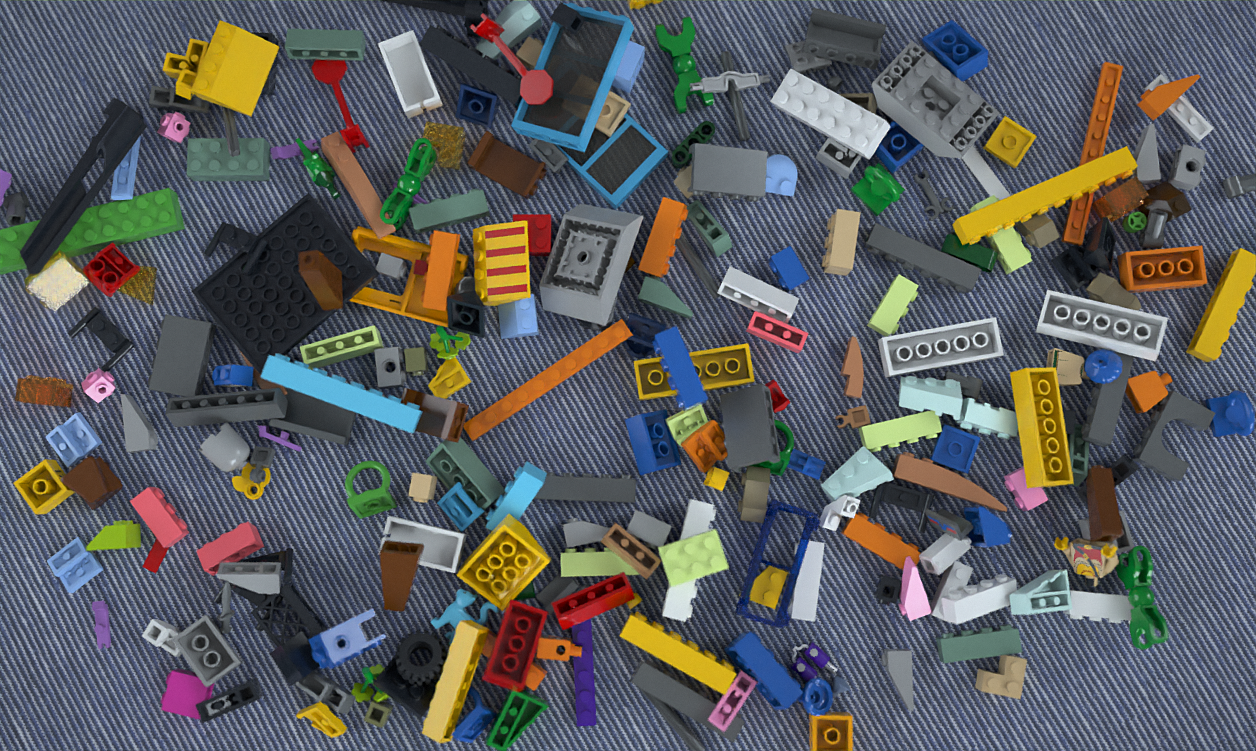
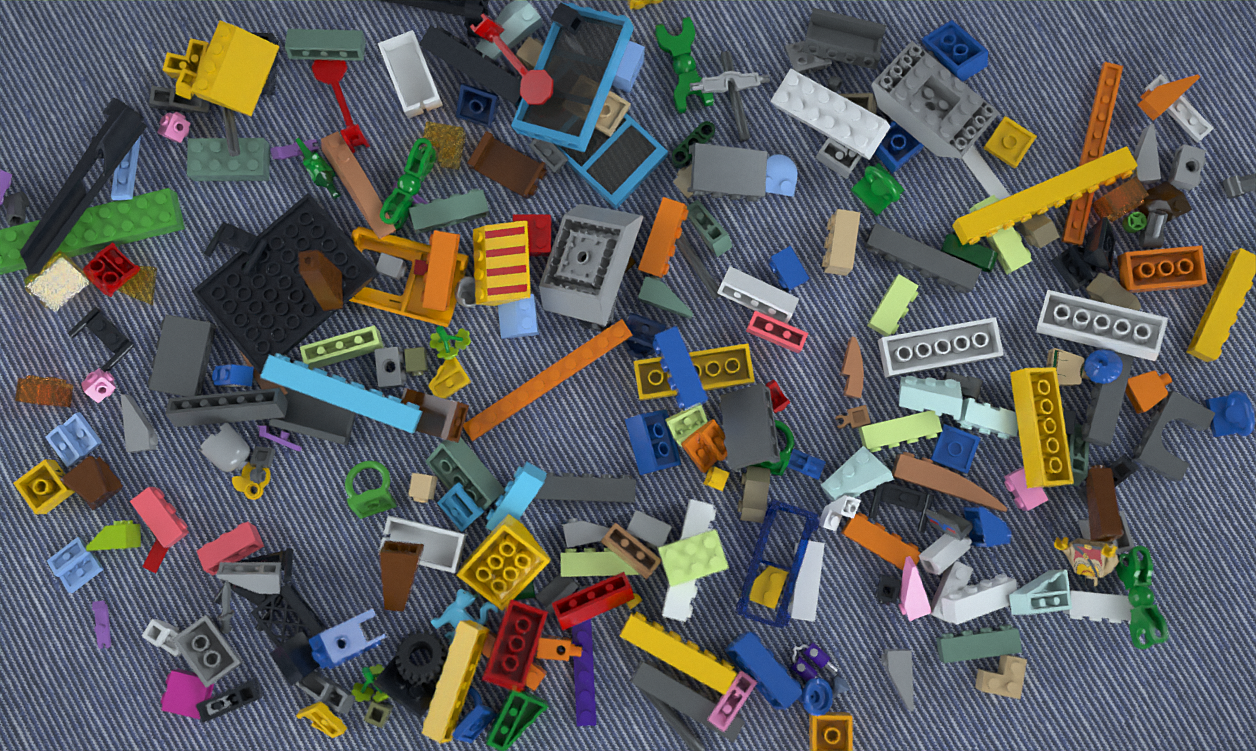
black slope [447,290,485,338] -> none
dark grey bar [913,170,954,221] -> none

